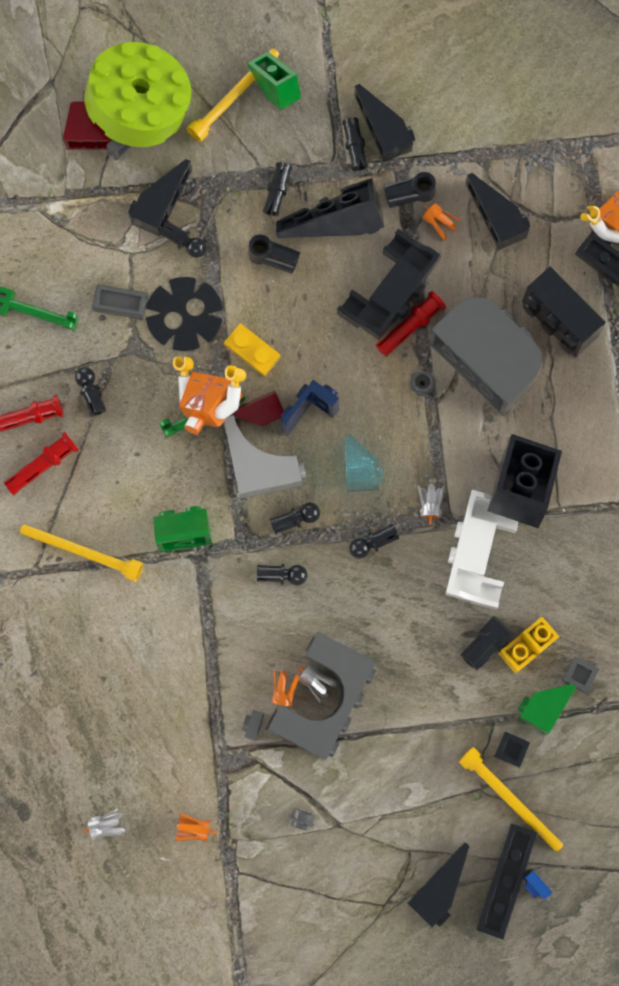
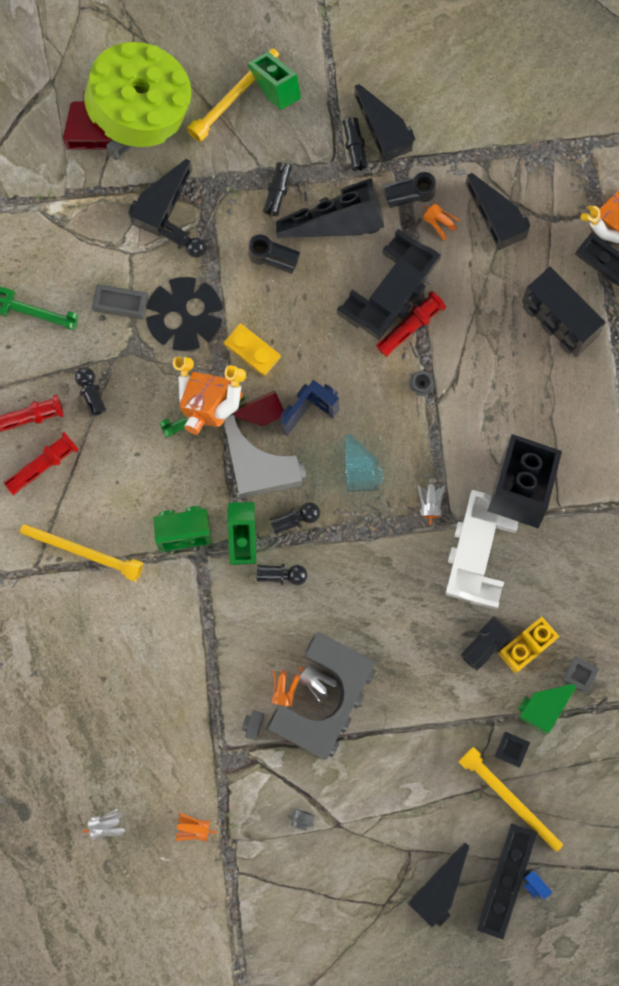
black pin [349,524,399,559] -> none
dark grey brick [429,297,542,416] -> none
none -> green slope [227,502,256,565]

